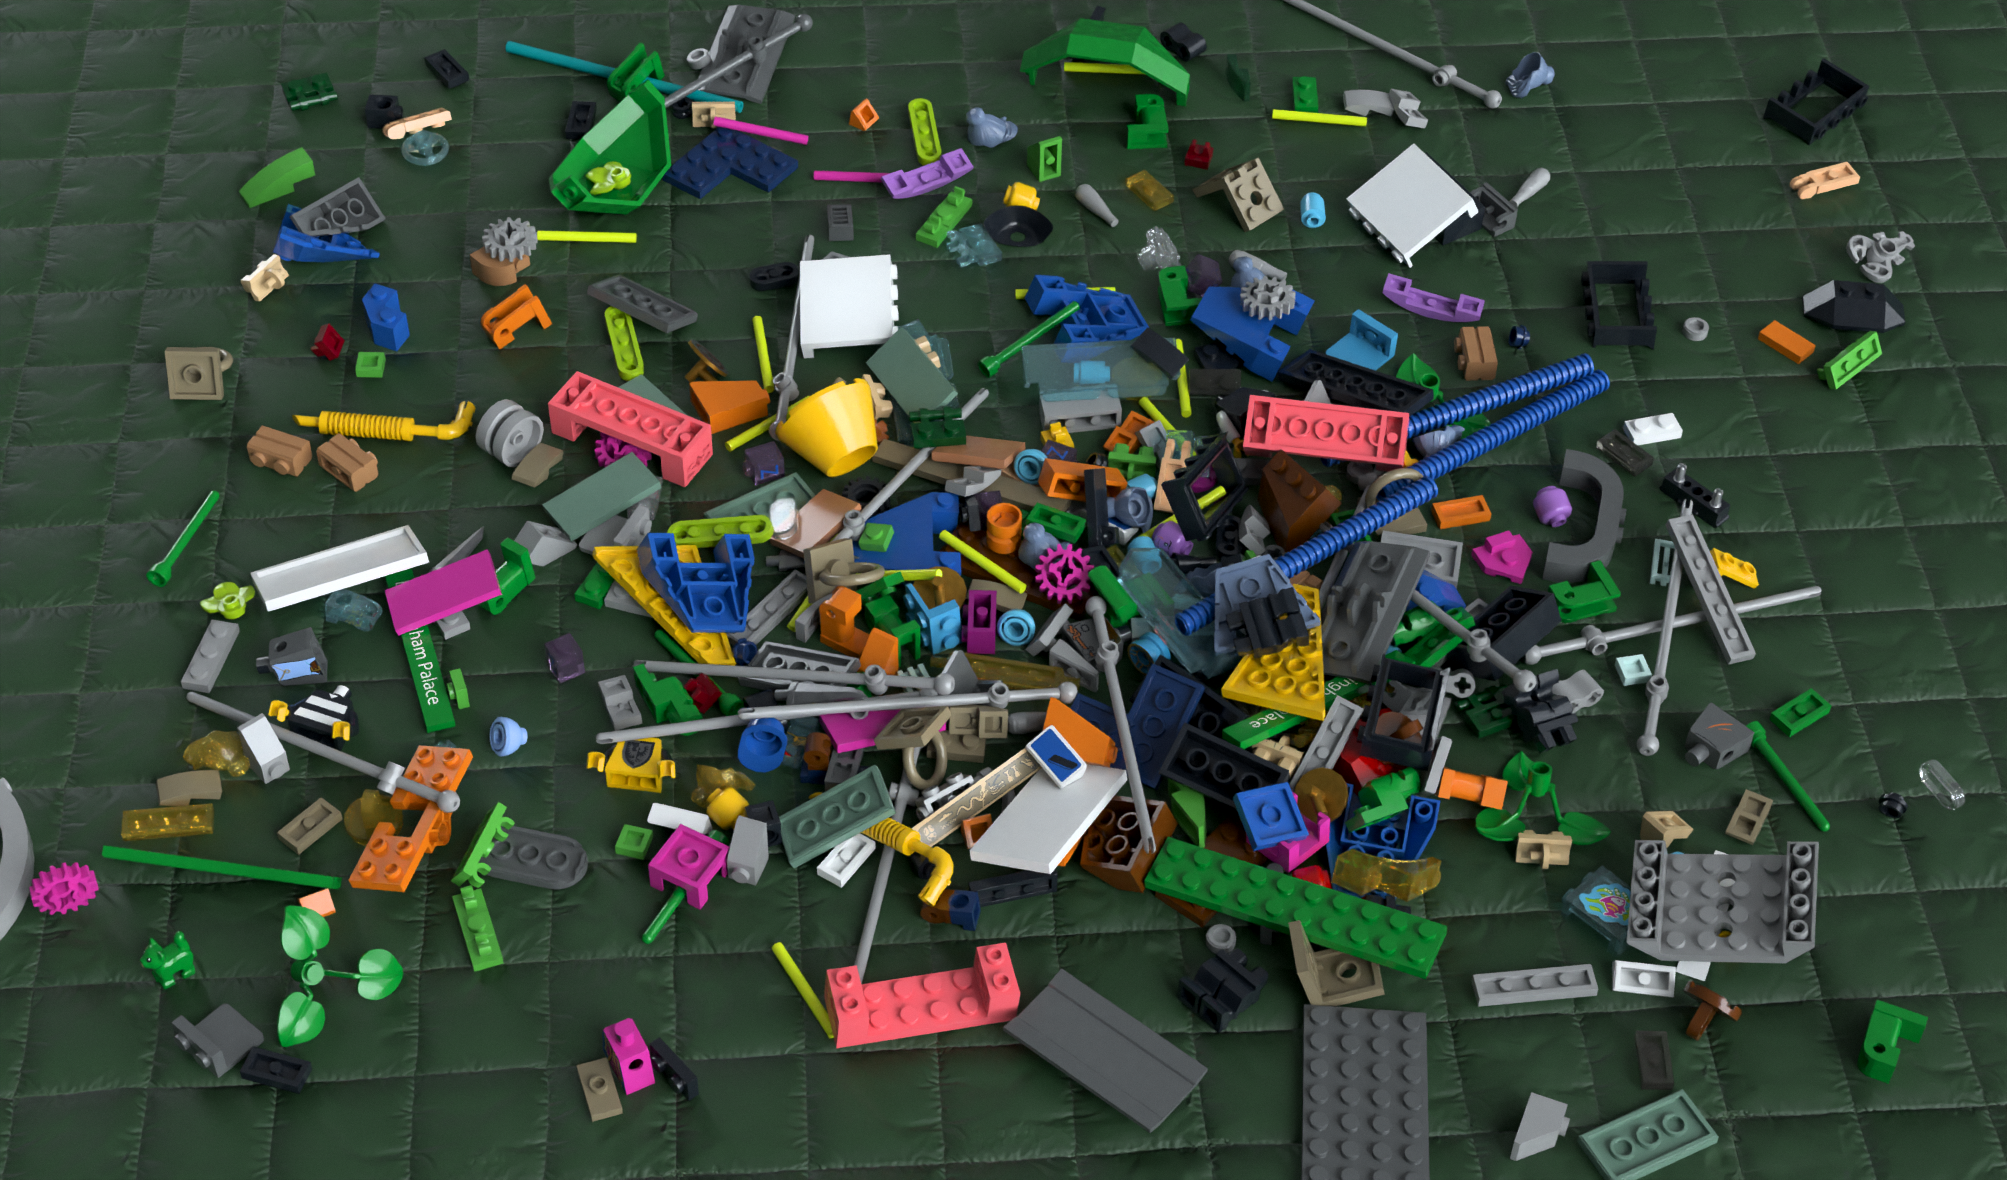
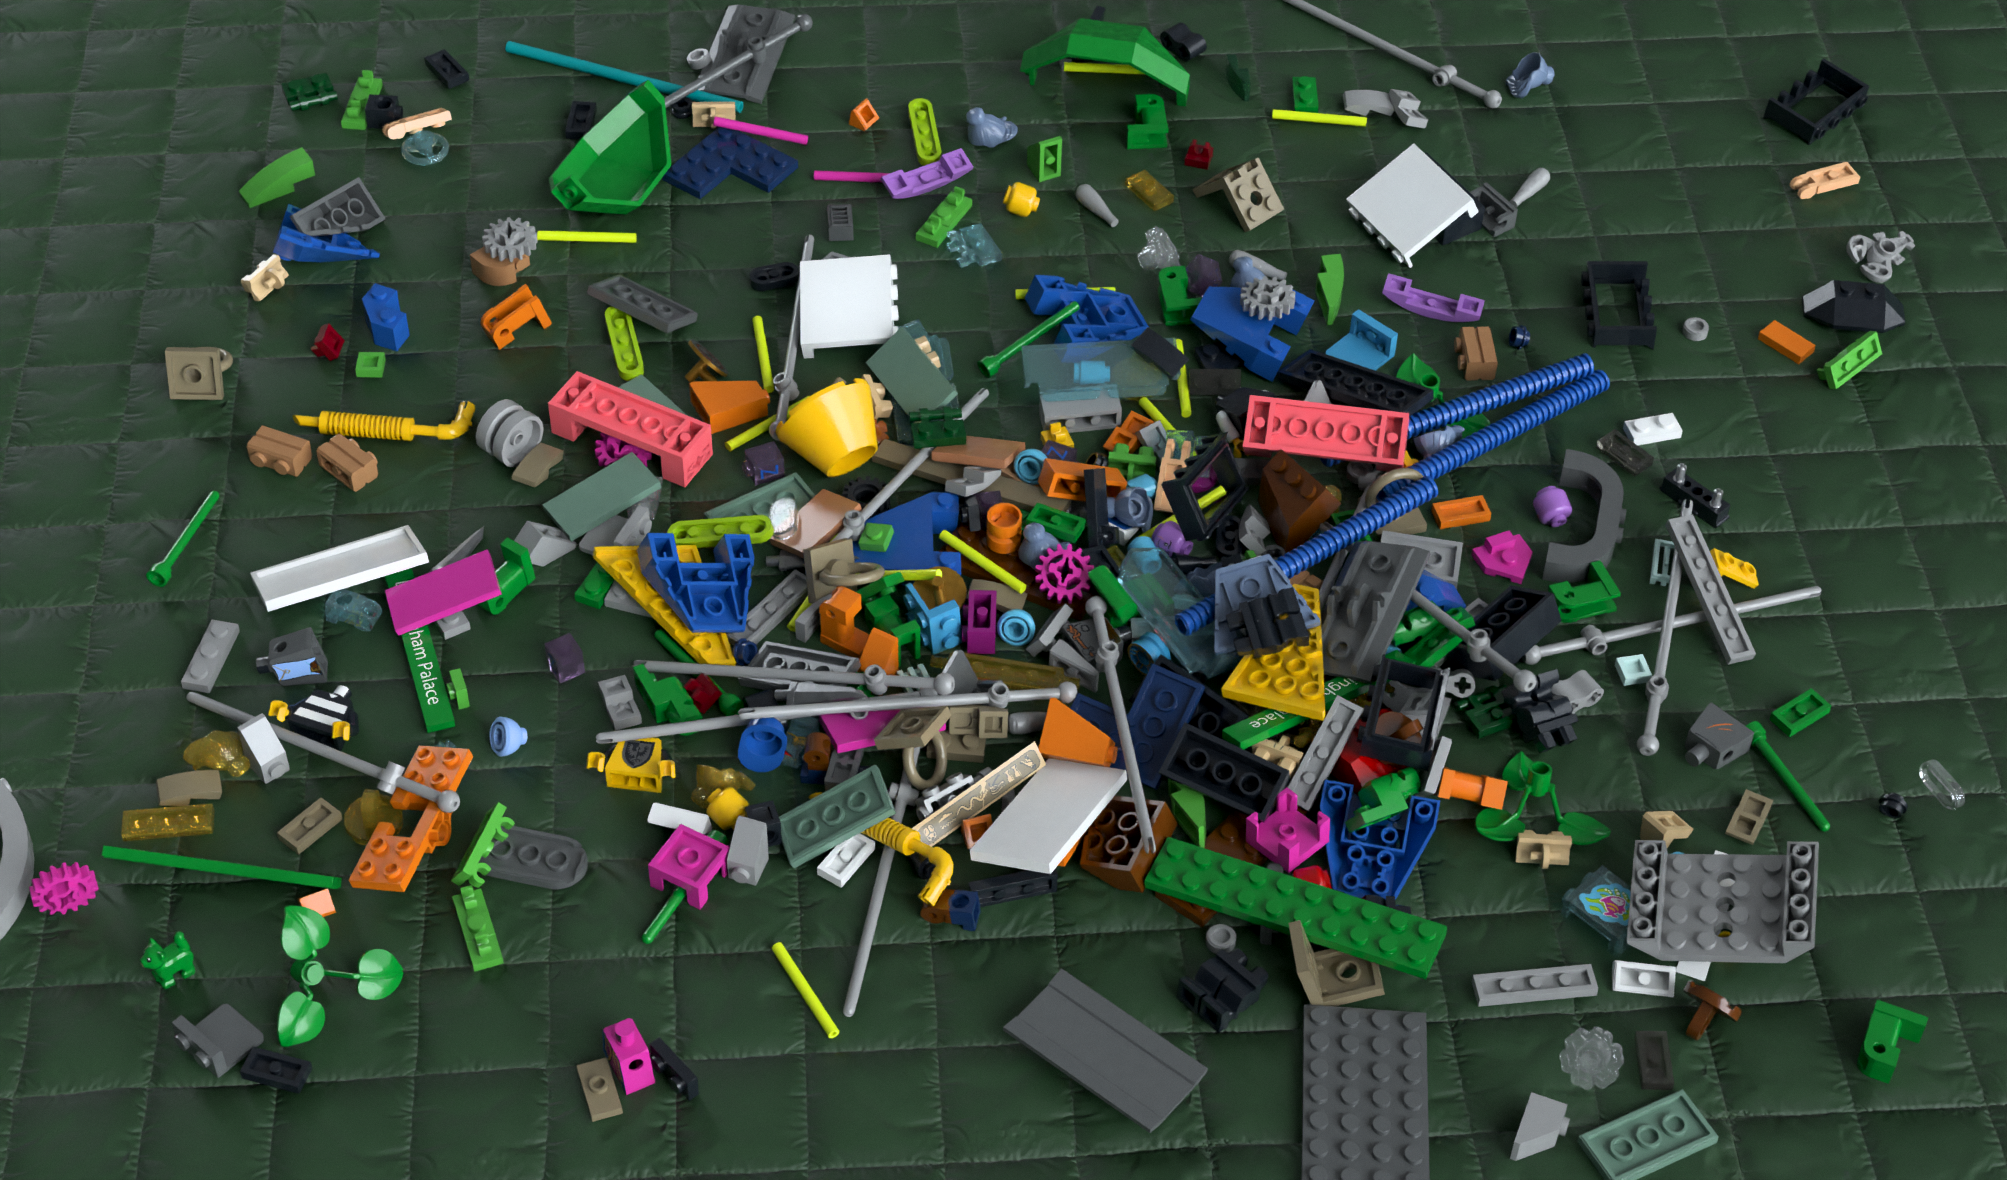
lime plate [200,582,255,619] -> none
lime plate [585,162,631,195] -> none
green piece [607,42,665,101] -> none
bright green plate [615,824,653,860] -> none
coral plate [824,943,1020,1048] -> none
black piece [984,205,1053,247] -> none
slope [1025,725,1087,789] -> none
blue plate [1233,782,1309,851] -> none
pearl gold shield [1294,767,1349,824] -> none
medium azure brick [1300,192,1326,228] -> none
clear yellow arch [1332,849,1441,902] -> none
none -> bright green plate [341,70,383,130]
none -> bright green slope [1315,254,1344,325]
none -> clear plant [1559,1026,1625,1090]

